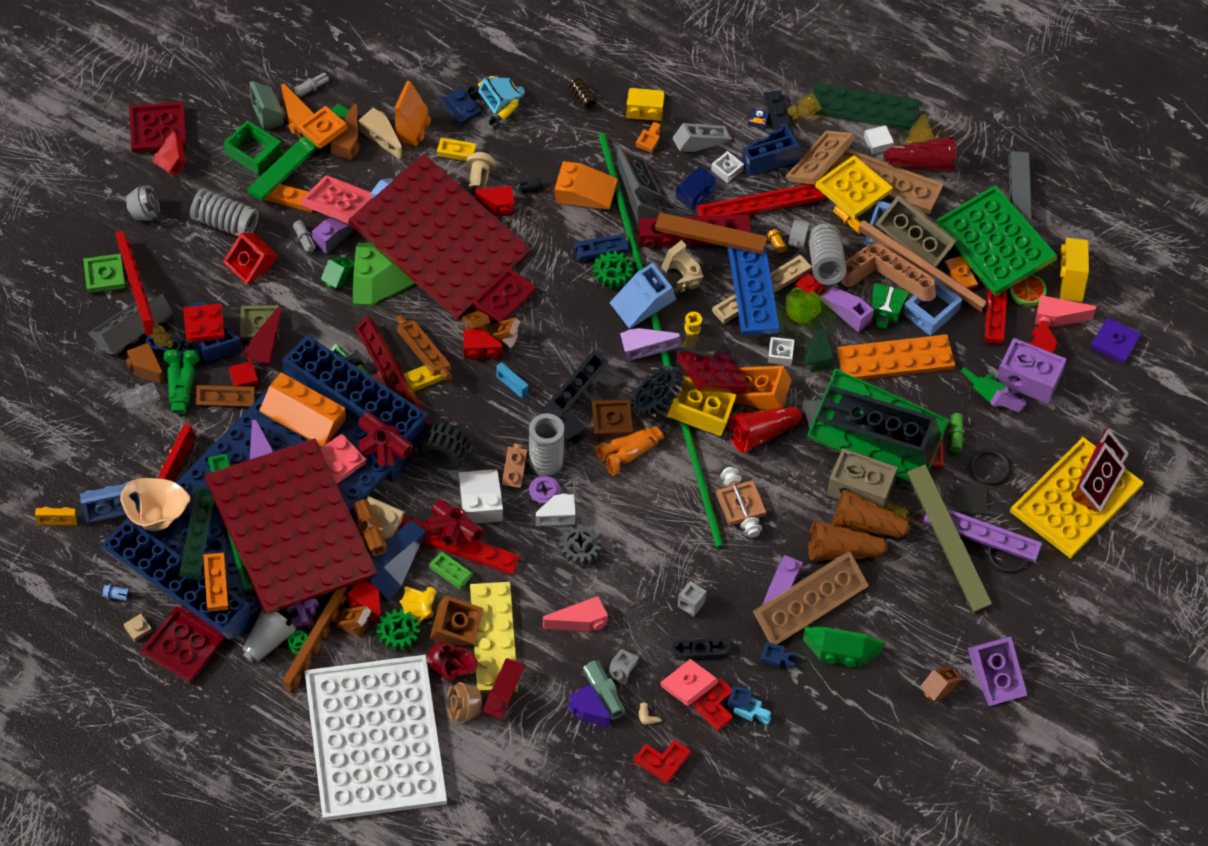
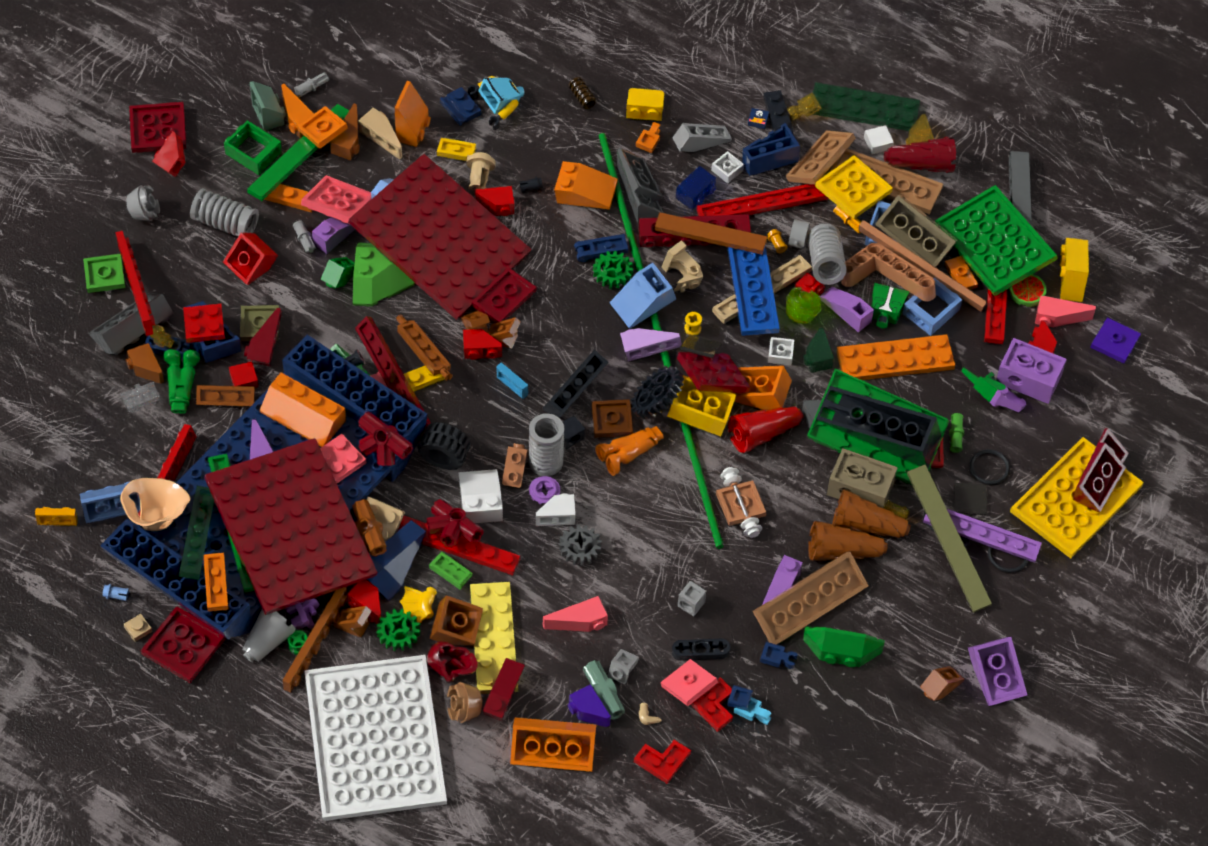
none -> orange slope [510,717,596,772]

